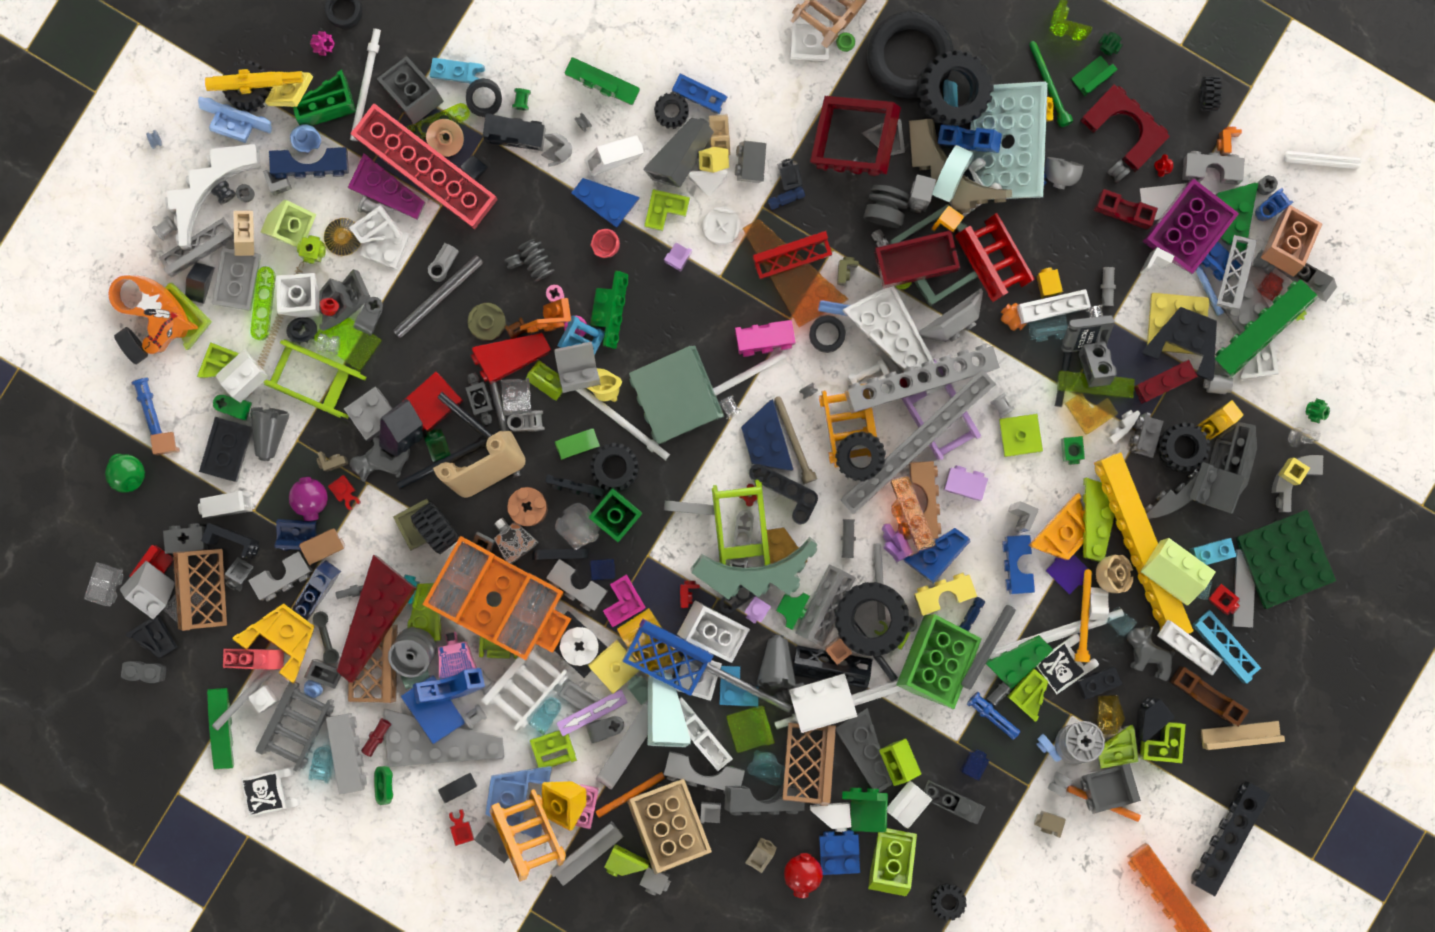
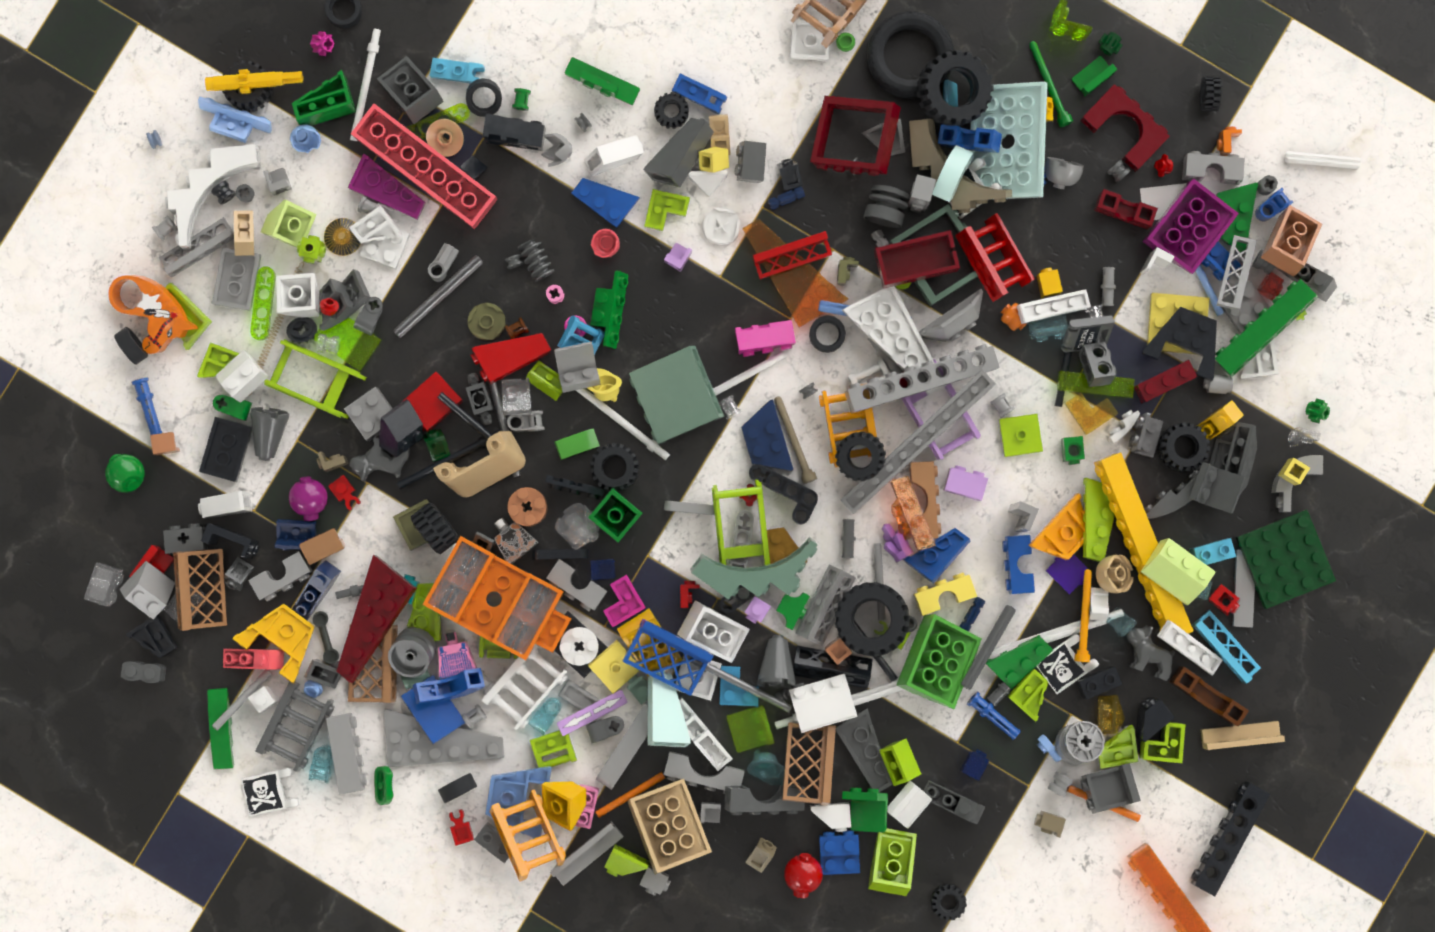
black slope [185,262,215,304] -> none
light yellow plate [265,72,313,107] -> none
dark blue arch [269,147,349,180] -> none
dark red pin [361,718,391,757] -> none
orange bracket [520,298,571,333] -> none
light orange panel [932,206,964,232] -> none

